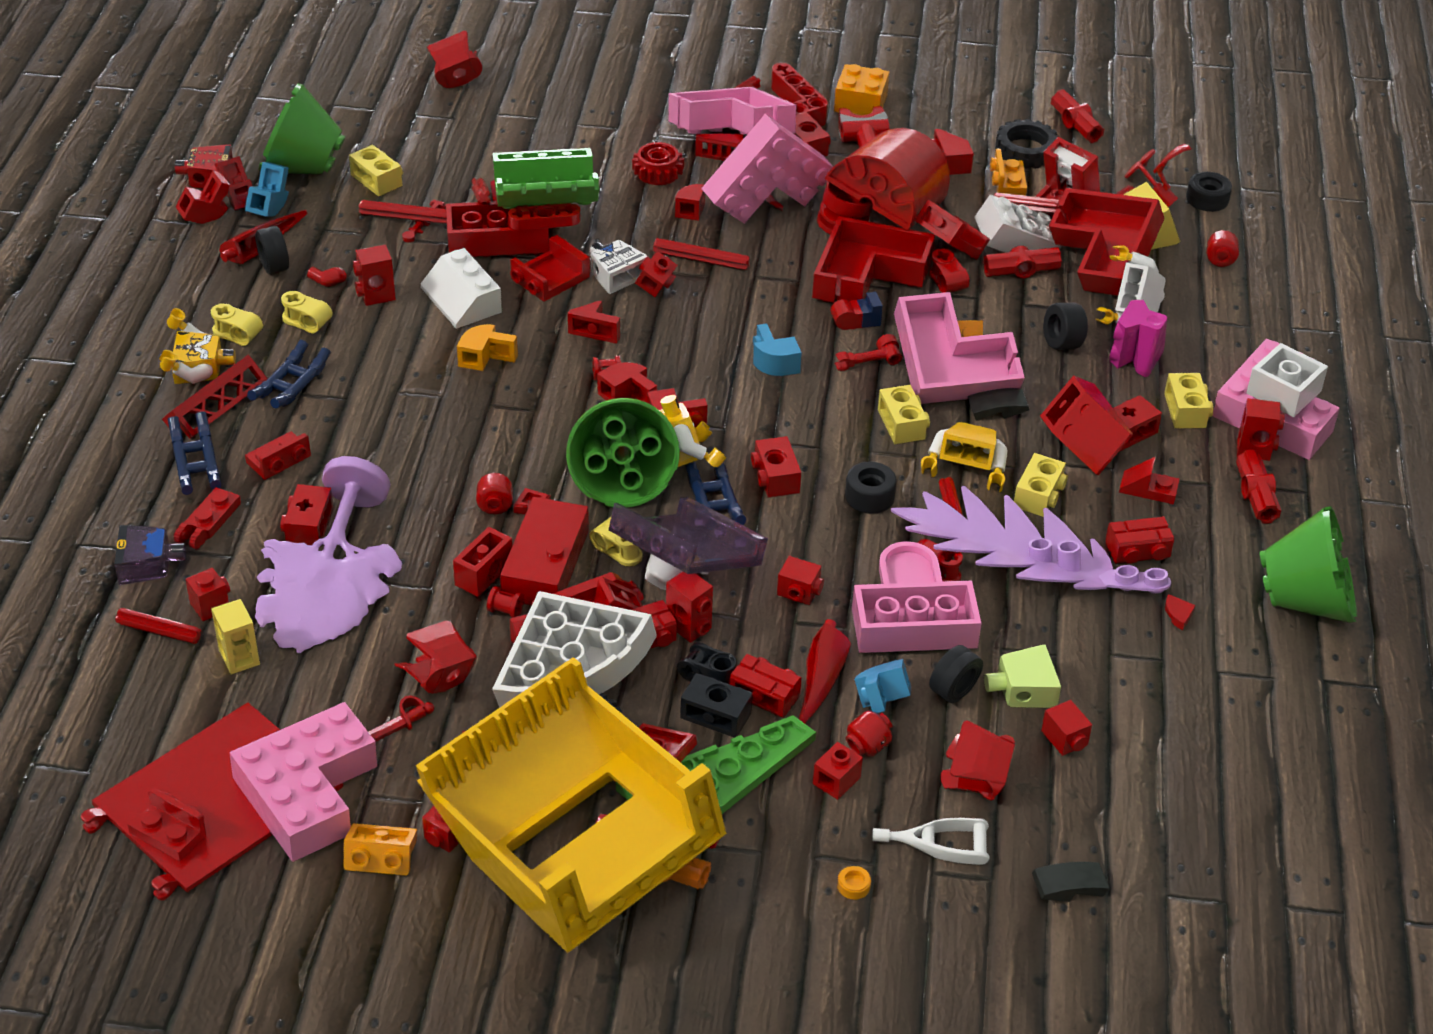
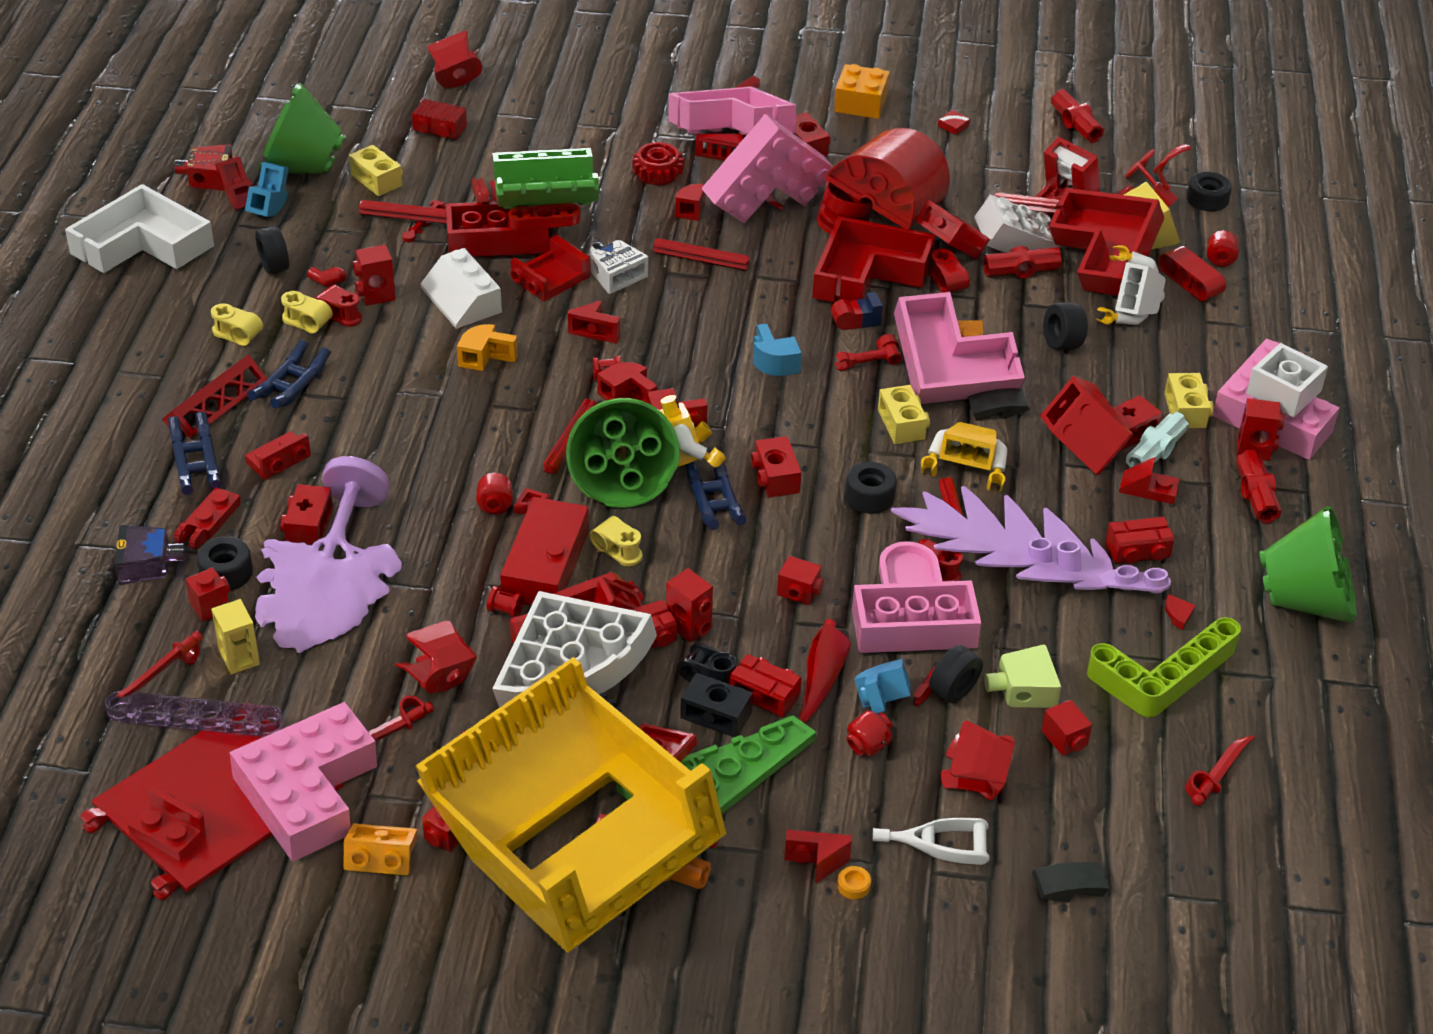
red axle [115,608,201,644] -> none
torso [159,308,236,384] -> none
red brick [176,170,230,224] -> none
red piece [219,210,308,264] -> none
red brick [453,527,512,597] -> none
clear purple panel [608,497,768,574] -> none
red brick [635,251,678,298] -> none
white piece [645,547,709,590] -> none
red beam [771,63,828,127] -> none
red brick [813,742,863,800] -> none
red connector [839,106,890,148] -> none
red slope [932,129,974,175] -> none
light orange bracket [990,149,1027,196] -> none
black tyre [995,119,1059,169] -> none
light yellow brick [1014,453,1068,517] -> none
dark pink piece [1110,300,1167,377] -> none
none -> white piece [65,184,214,273]
none -> clear purple beam [105,691,284,737]
none -> red sword [117,631,203,698]
none -> black tyre [197,536,253,591]
none -> red piece [314,285,362,327]
none -> red brick [412,98,467,140]
none -> red axle [543,399,597,475]
none -> red slope [784,829,852,883]
none -> red piece [913,667,935,706]
none -> red tile [938,110,970,135]
none -> lime beam [1087,617,1241,717]
none -> light aqua piece [1126,412,1189,468]
none -> red beam [1159,246,1226,301]
none -> red sword [1185,735,1255,806]

